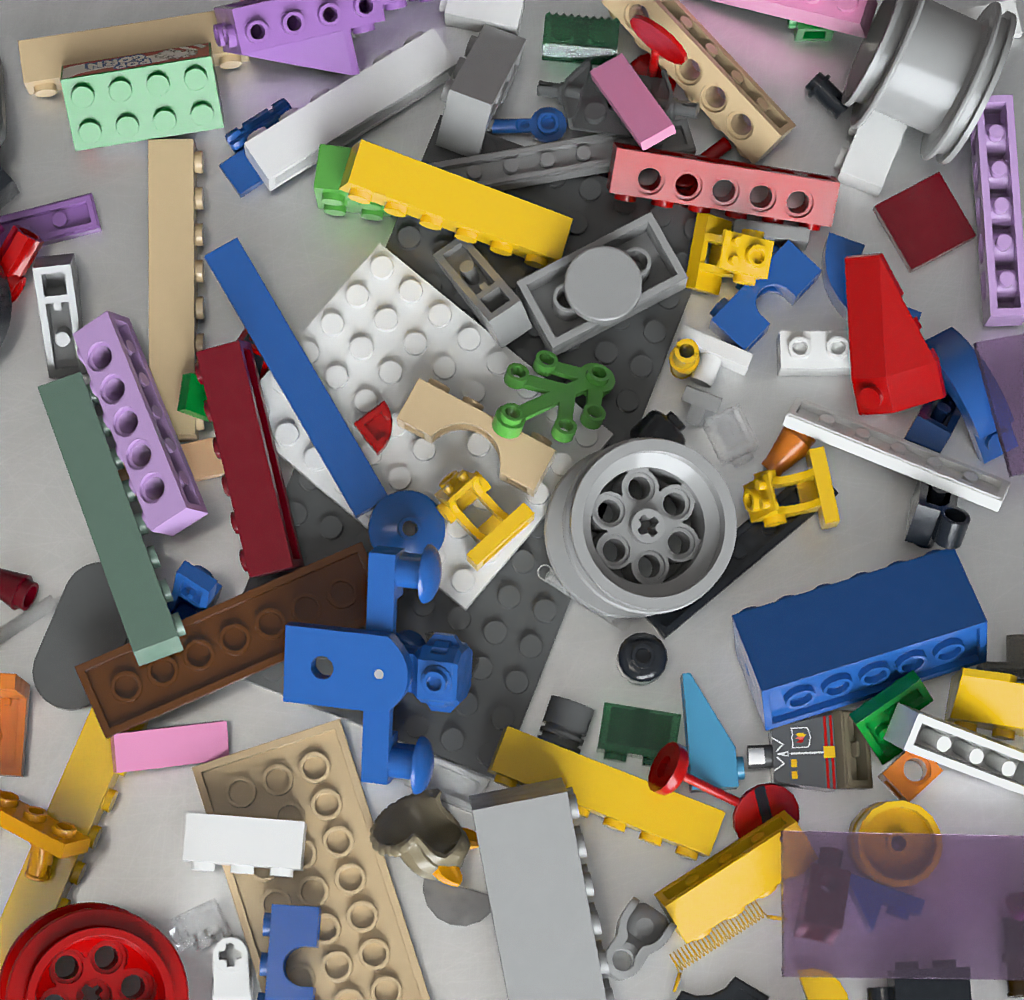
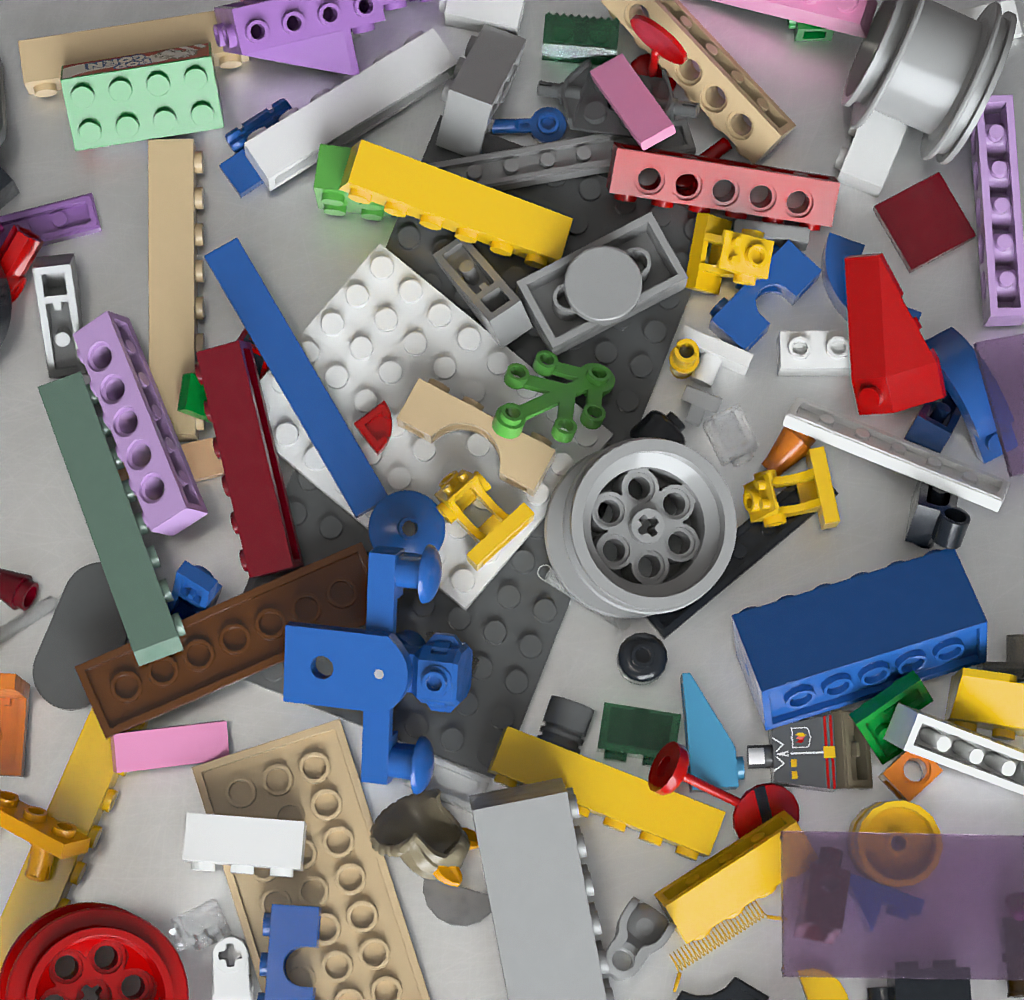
black pin [805,72,849,119] -> none

